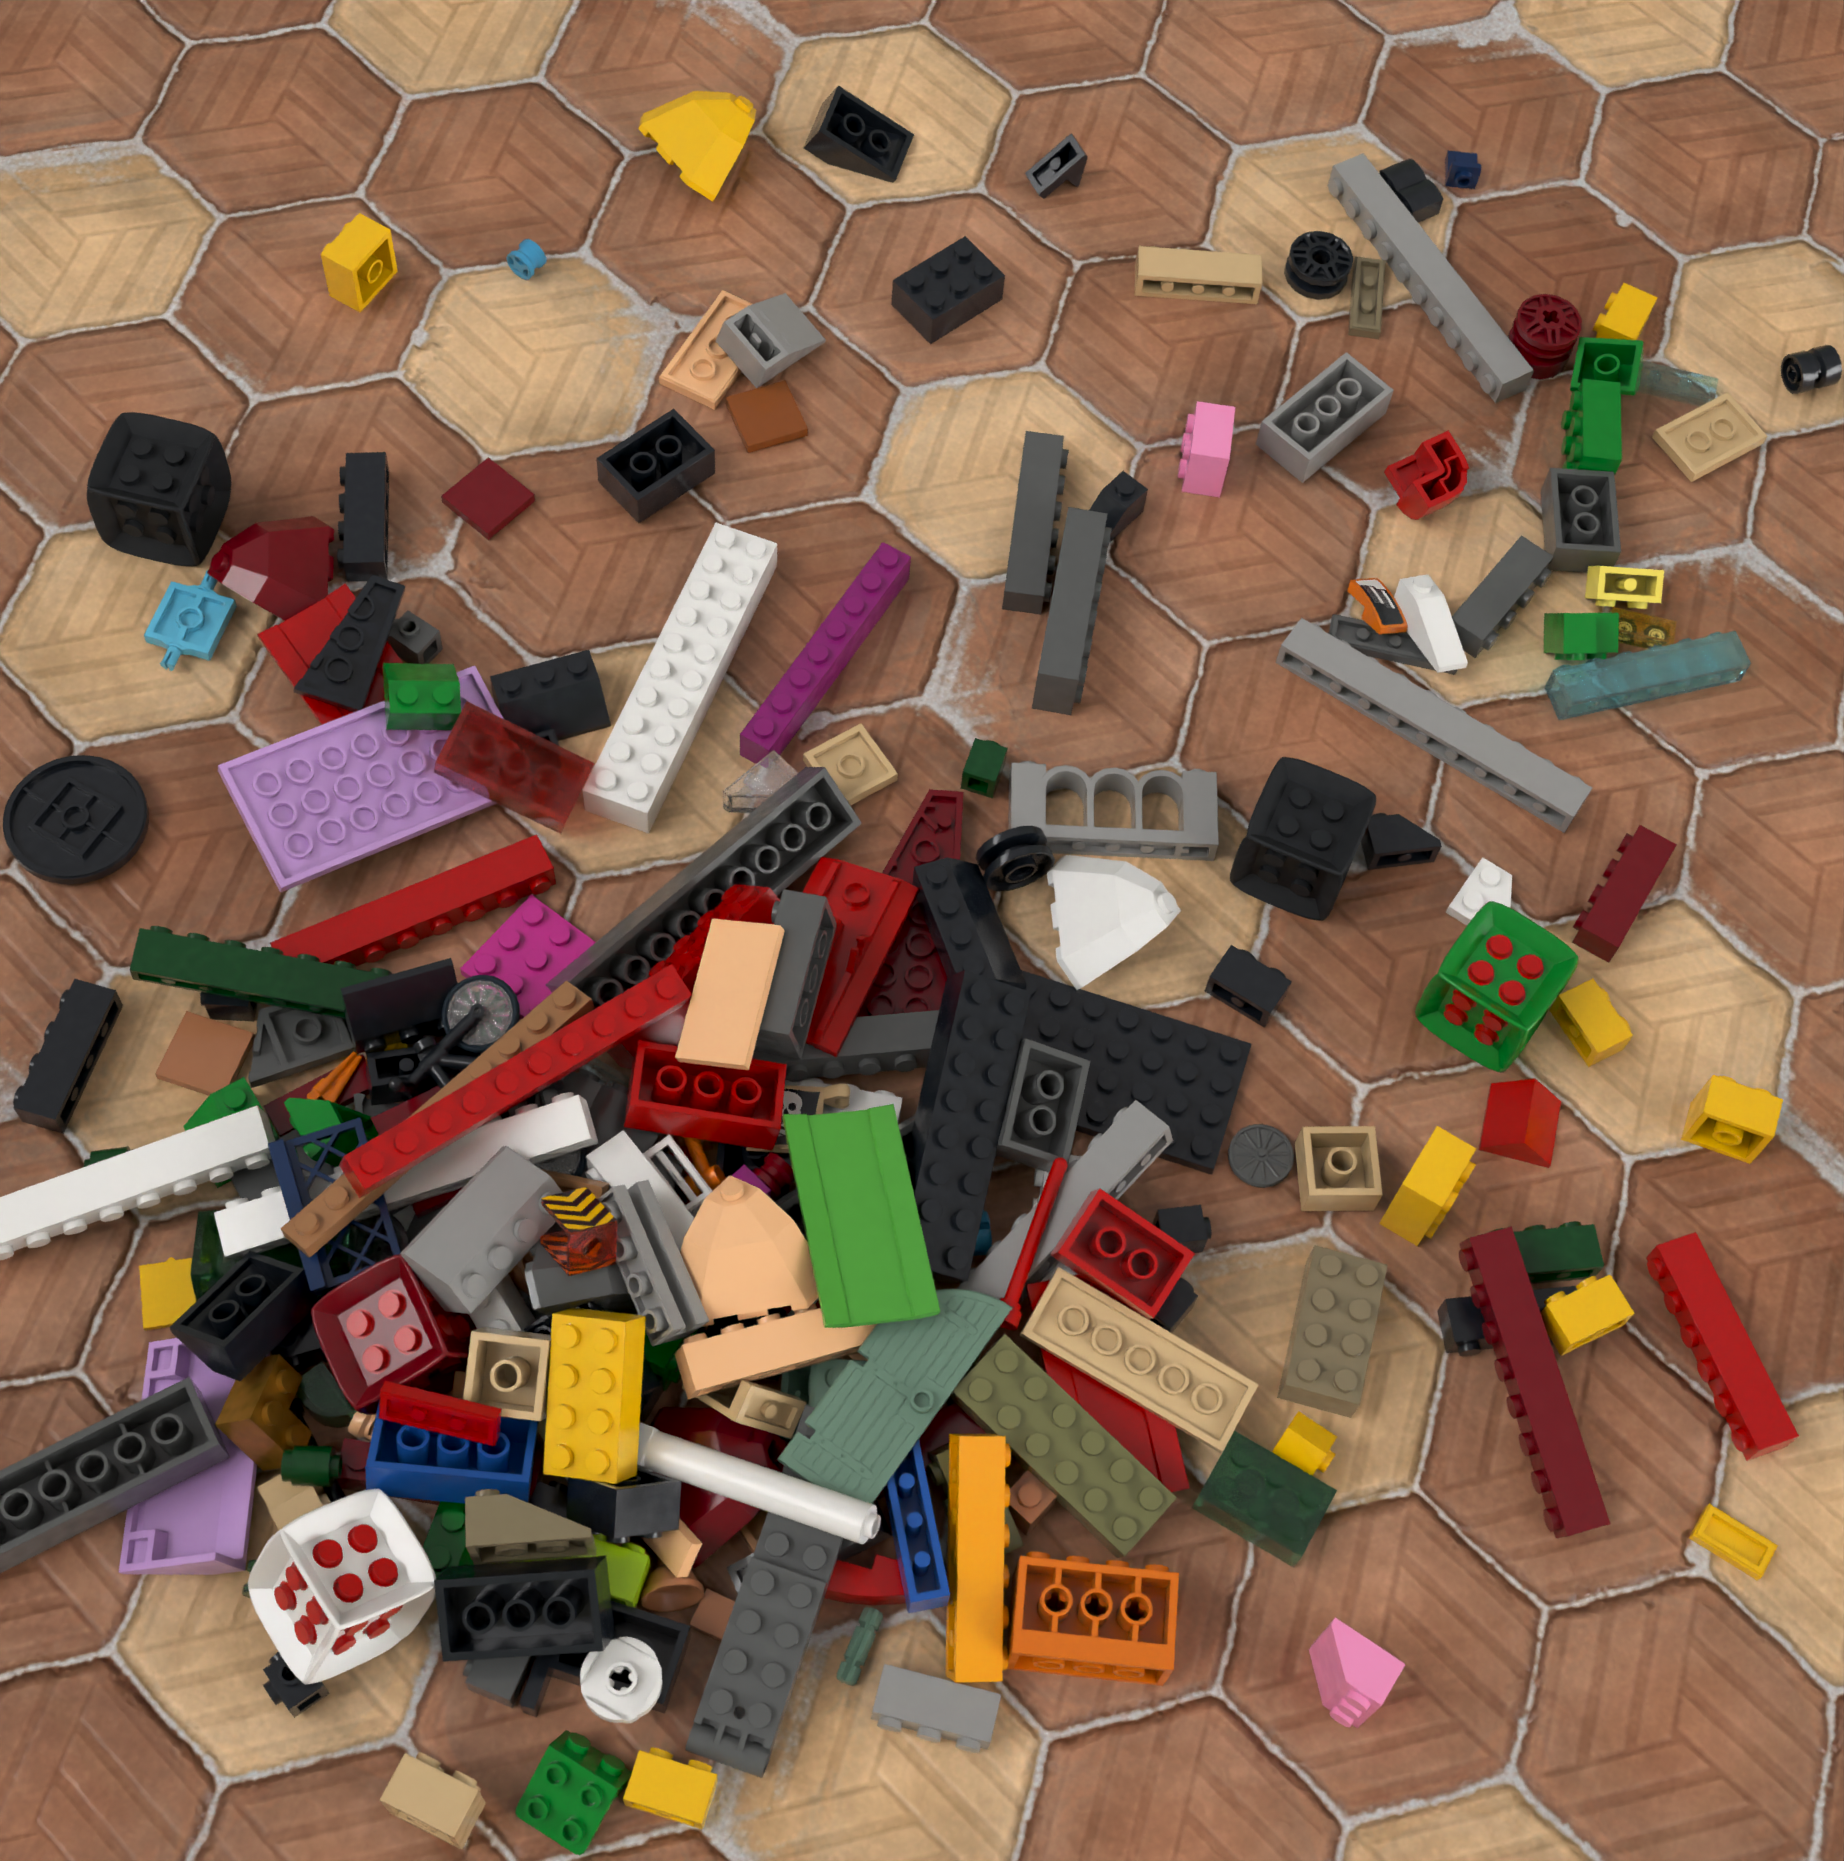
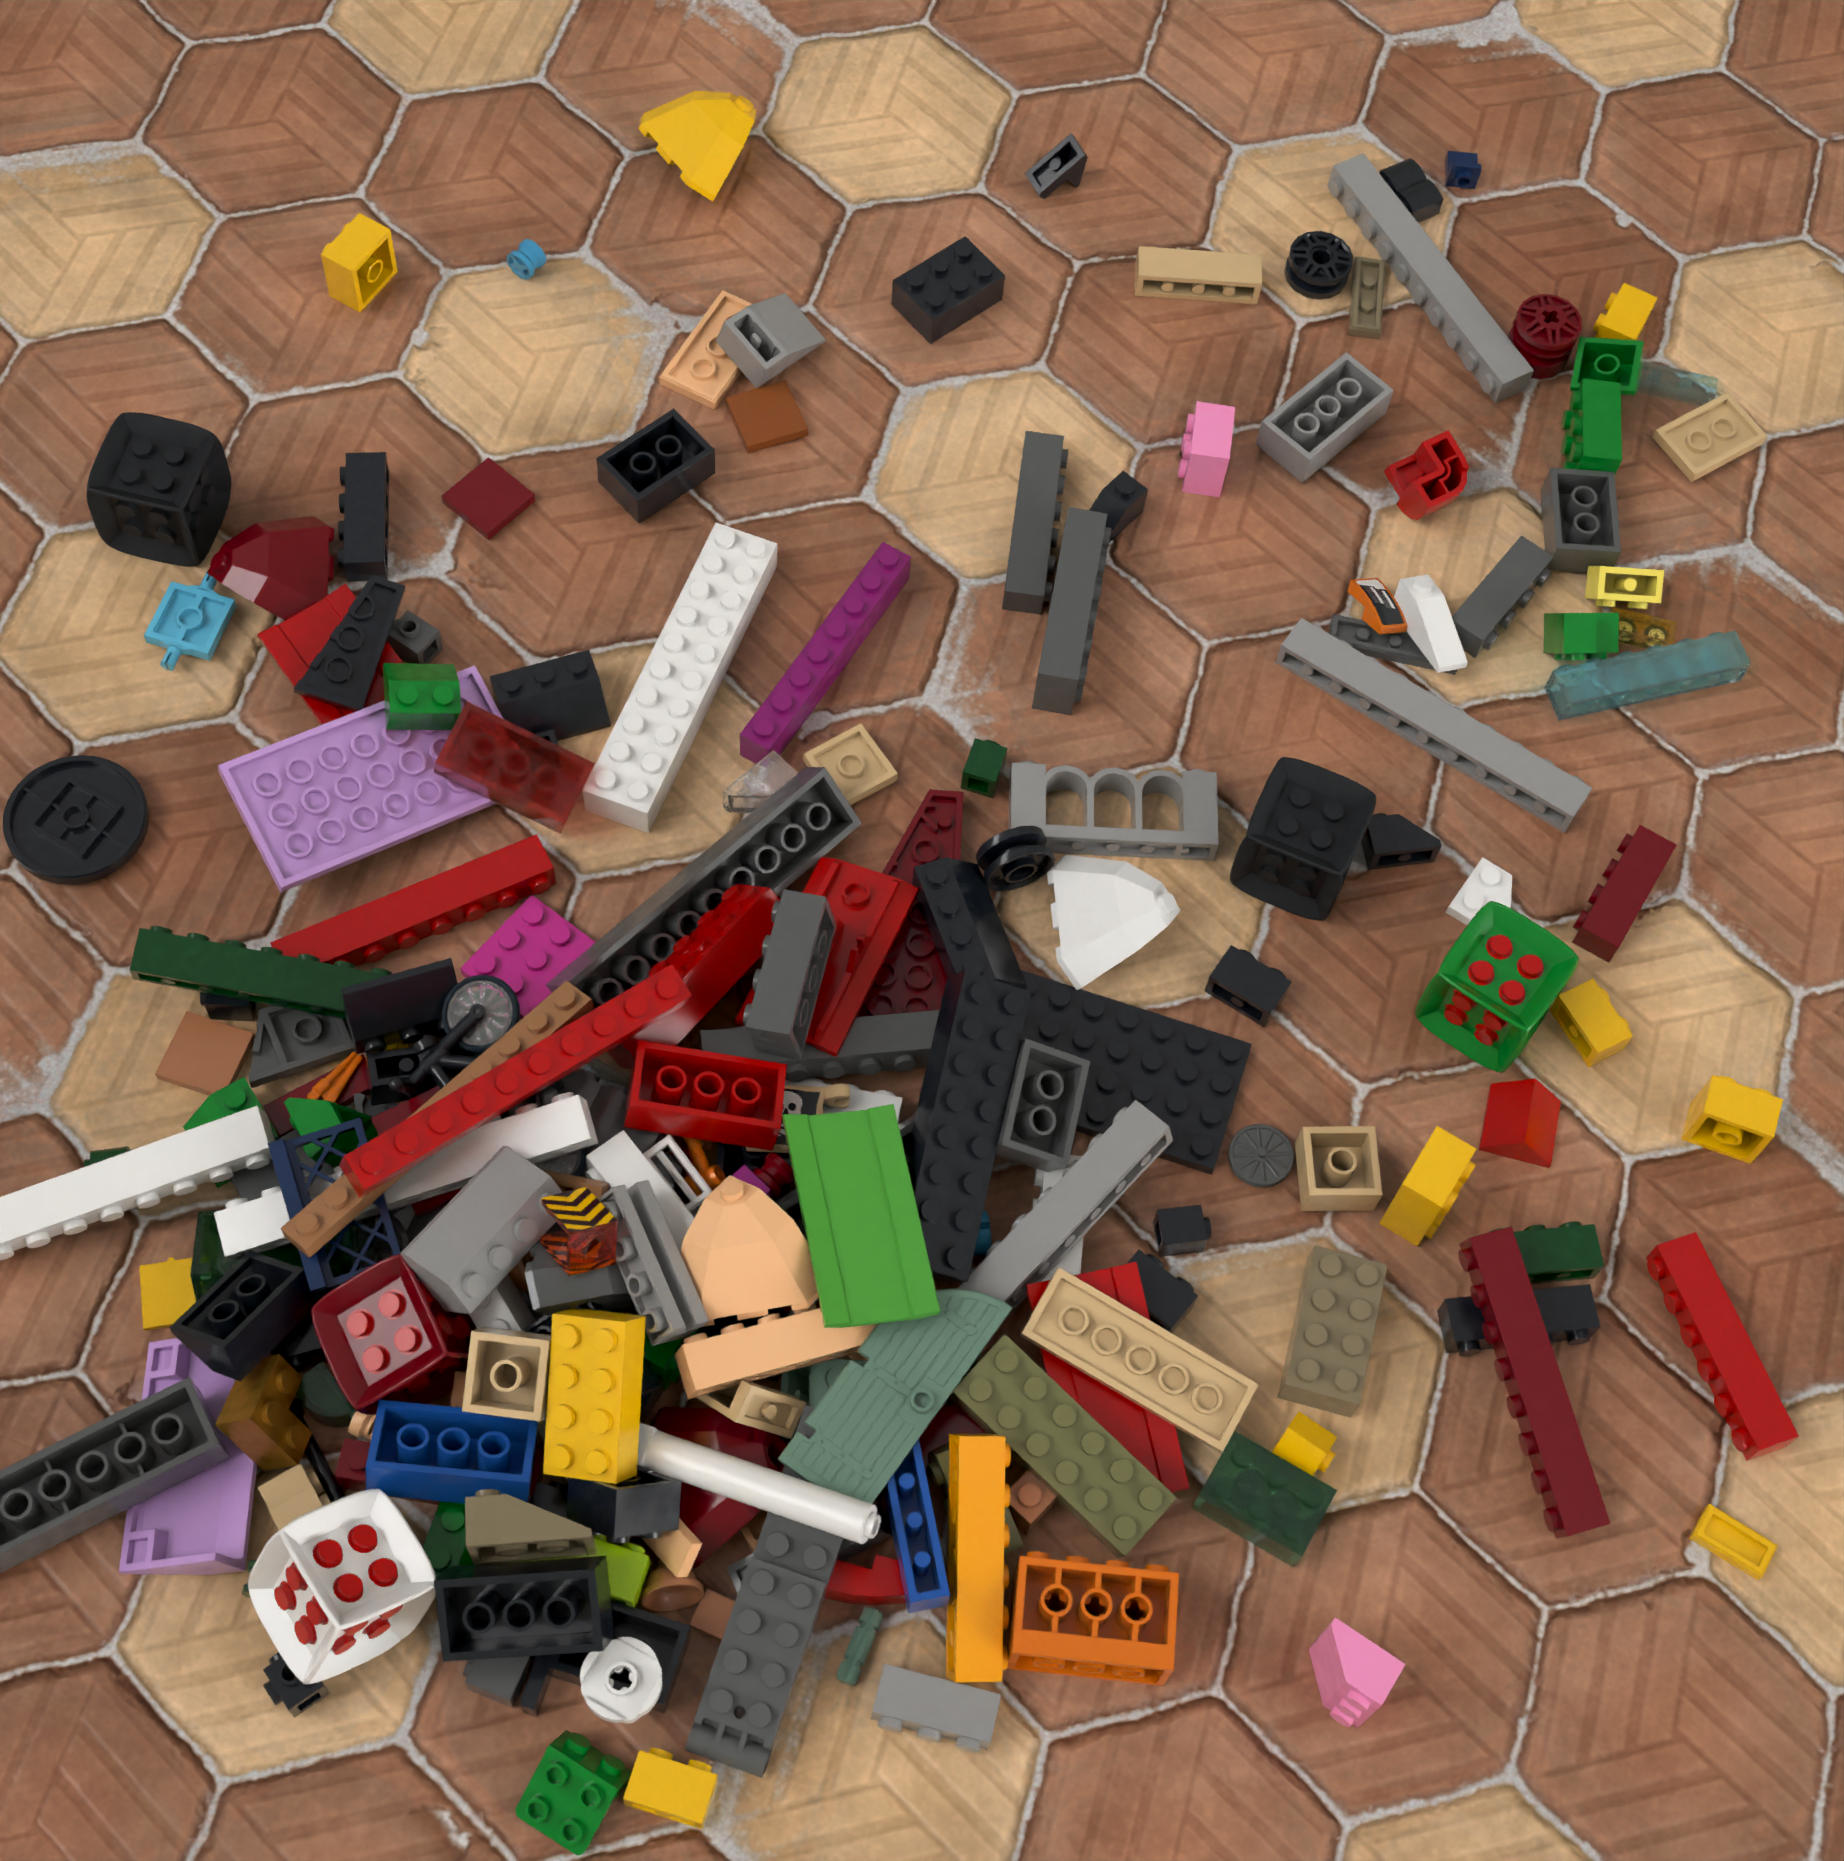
black brick [13,979,123,1134] -> none
dark green brick [281,1445,343,1487] -> none
red tile [379,1381,502,1446] -> none
tan brick [380,1752,486,1850] -> none
light nougat tile [675,919,785,1070] -> none
black slope [804,85,914,183] -> none
red piece [999,1157,1068,1330] -> none
red brick [1050,1188,1195,1319] -> none
yellow brick [1541,1274,1635,1356] -> none
black wheel [1781,345,1842,394] -> none

